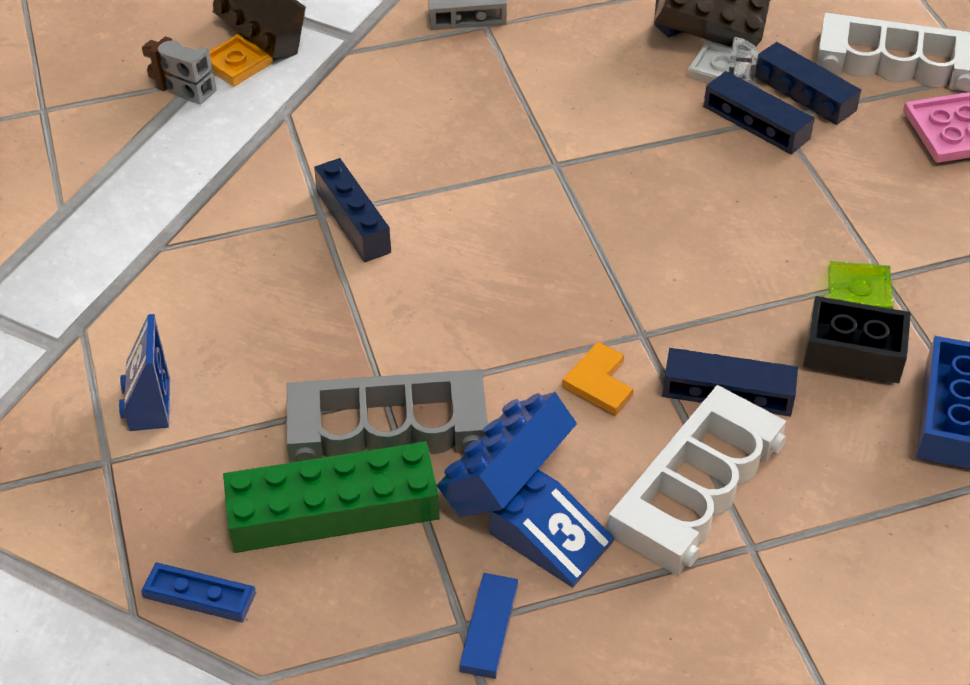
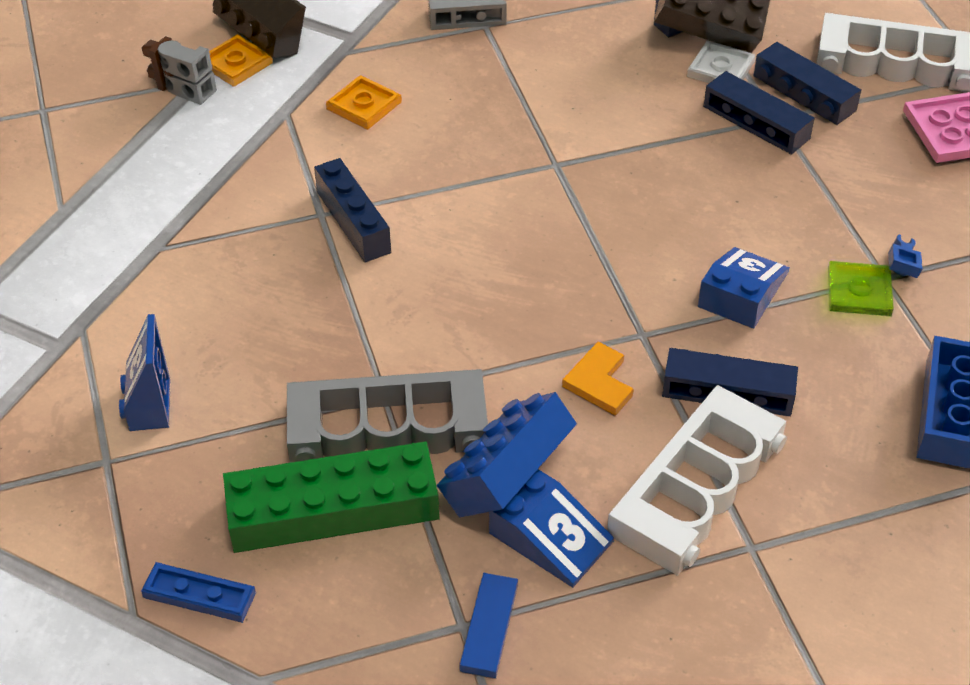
clear brick [729,37,758,81] -> none
black brick [803,296,911,384] -> none
none -> light orange tile [326,75,402,130]
none -> blue slope [698,247,790,329]
none -> blue plate [888,234,923,278]

